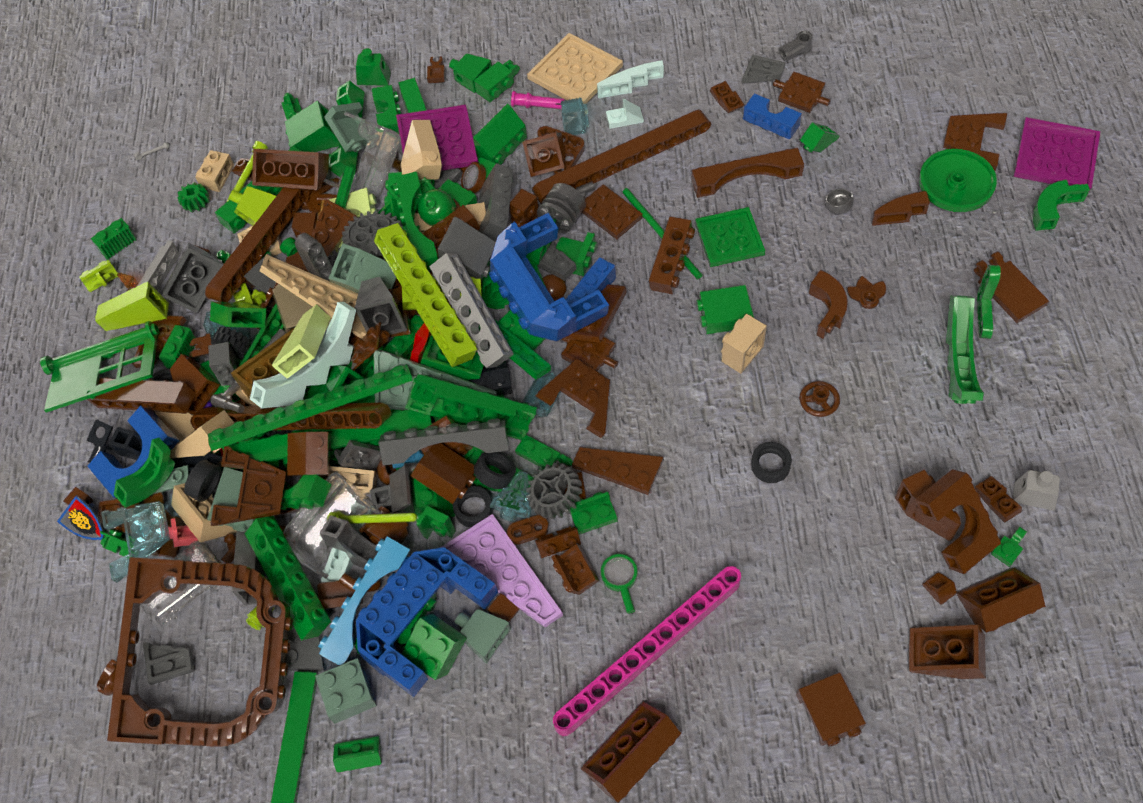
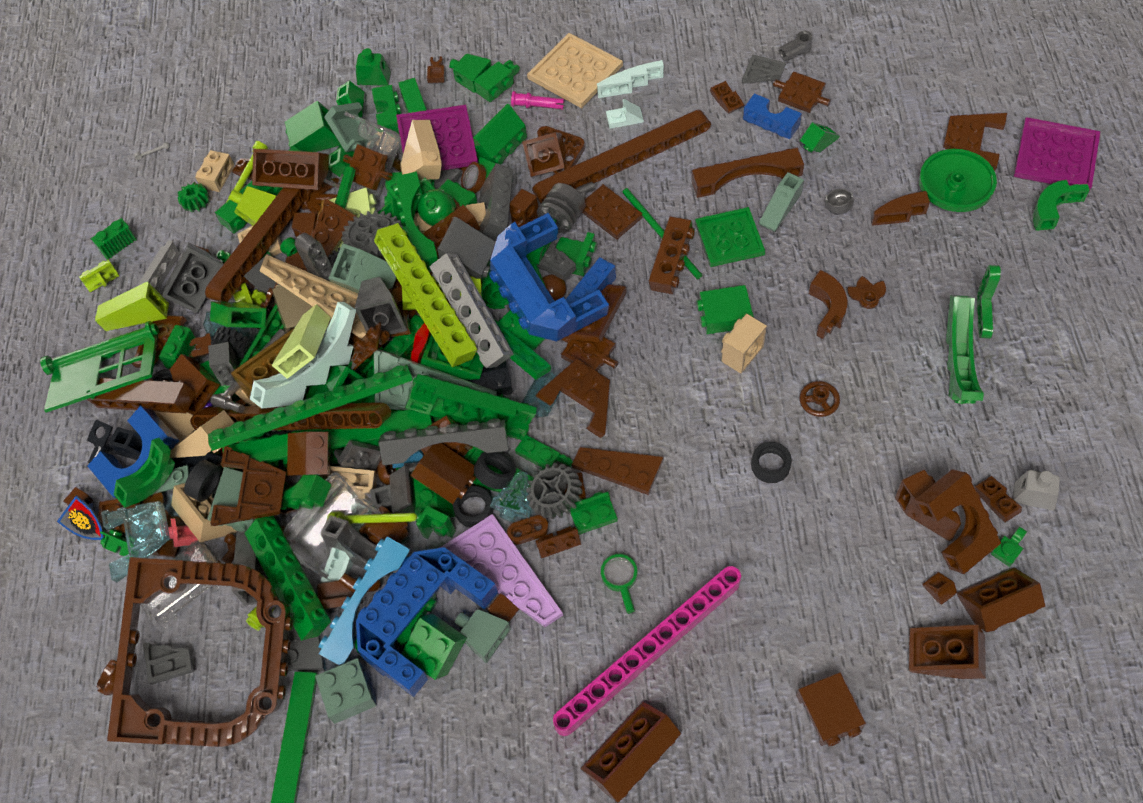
clear orange slope [117,273,138,291] -> none
green hinge [281,93,302,120] -> none
green slope [333,736,382,772] -> none
reddish brown bracket [551,544,599,595] -> none
clear light blue brick [561,97,589,135] -> none
reddish brown tile [973,251,1049,323] -> none
none -> reddish brown plate [343,144,392,191]
none -> sand green slope [759,172,804,232]

